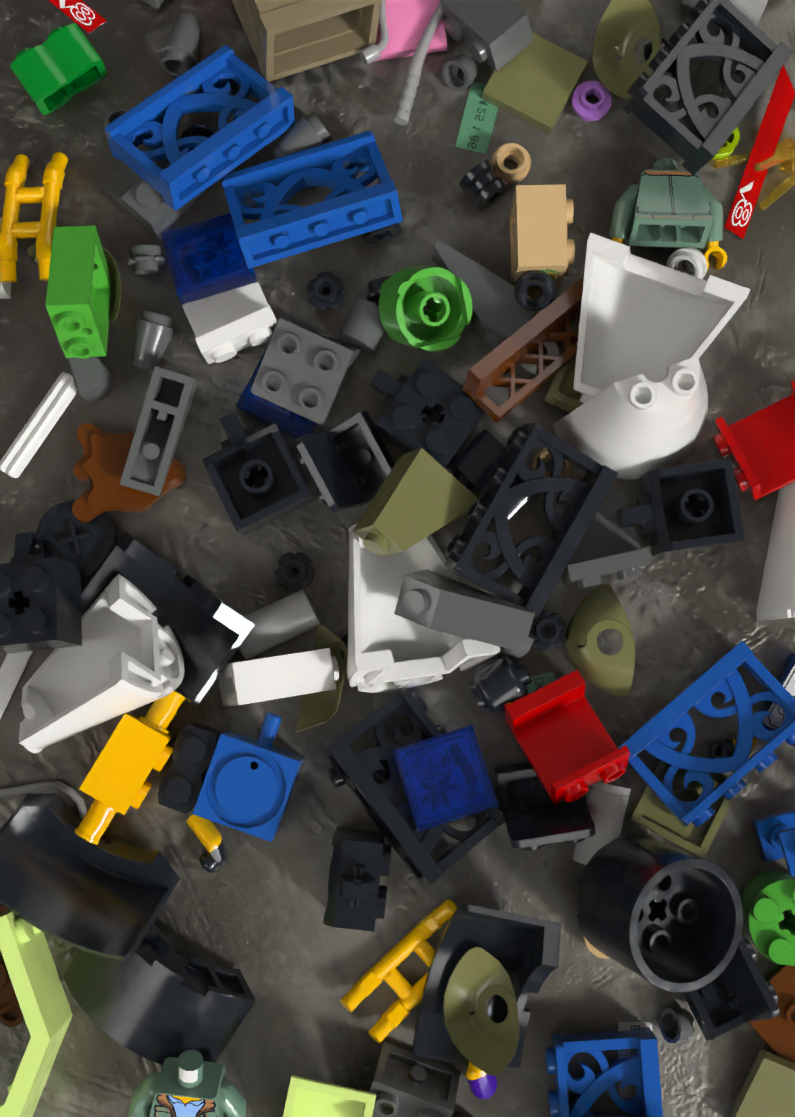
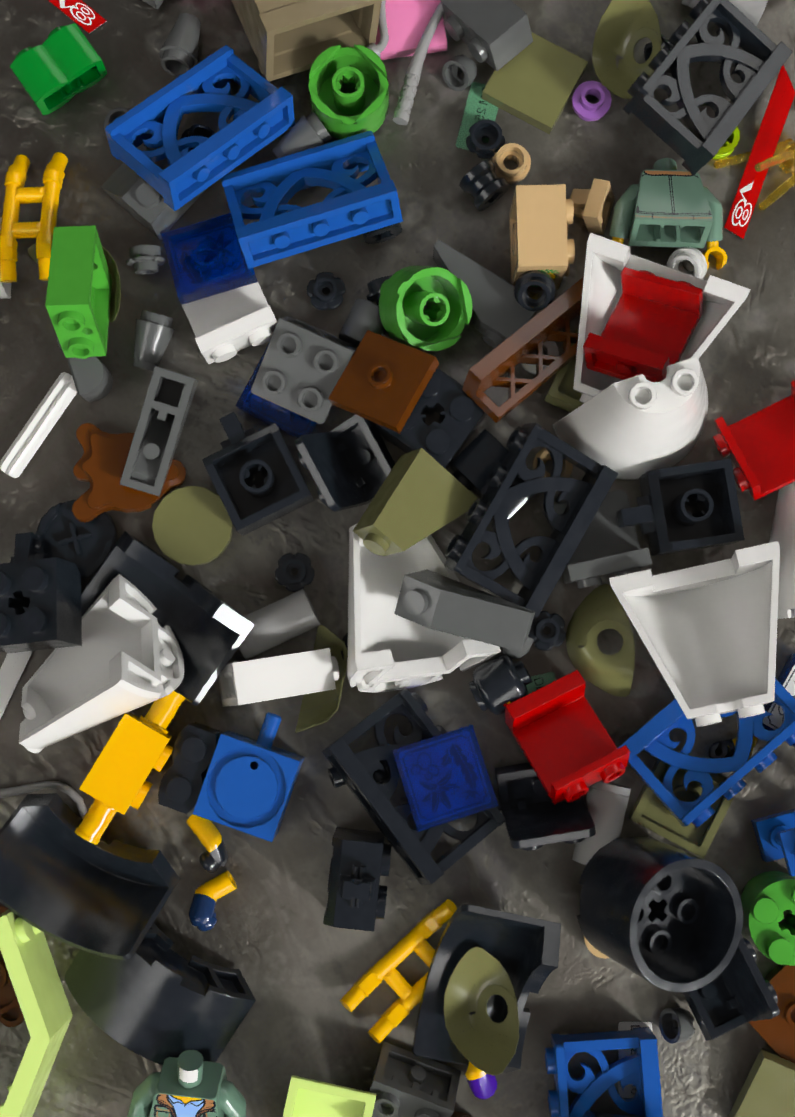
none -> olive tile [152,485,233,566]
none -> arm [189,870,237,931]
none -> bright green brick [308,44,389,139]
none -> reddish brown plate [328,330,439,433]
none -> black plate [466,119,505,159]
none -> tan tile [570,178,615,235]
none -> red panel [583,267,703,383]
none -> white cone [609,541,780,727]

